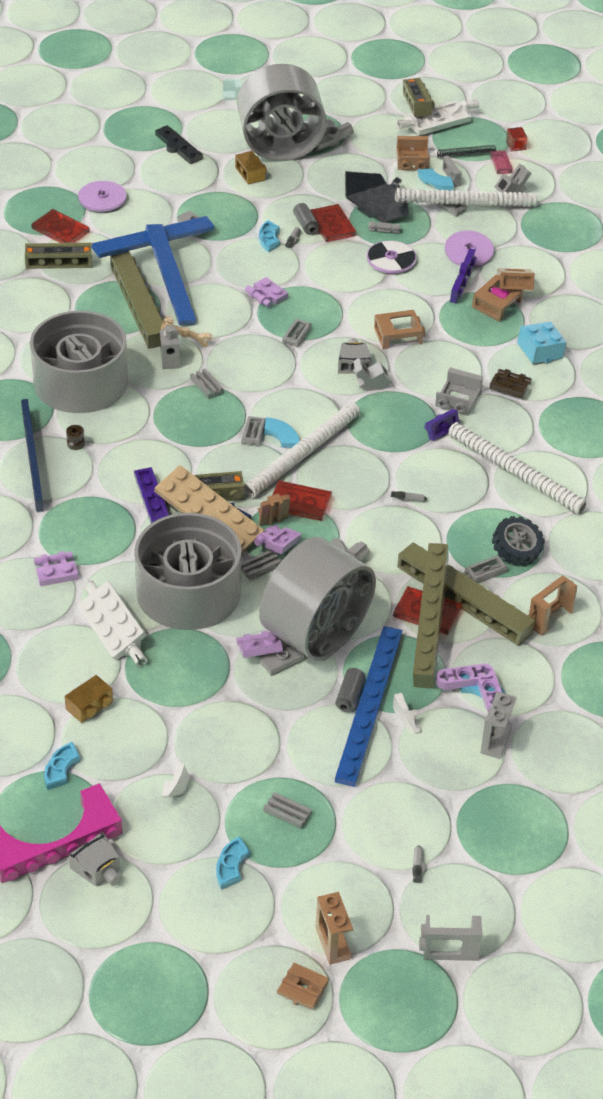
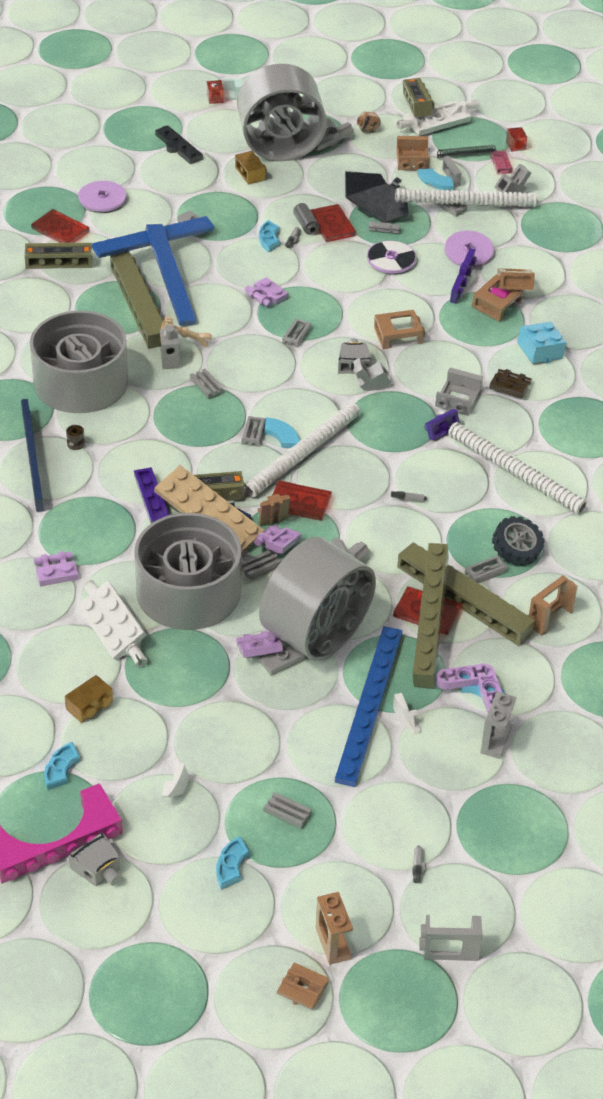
dark grey brick [335,668,366,712] -> none
none -> clear red brick [207,80,224,104]
none -> medium nougat head [357,112,381,132]

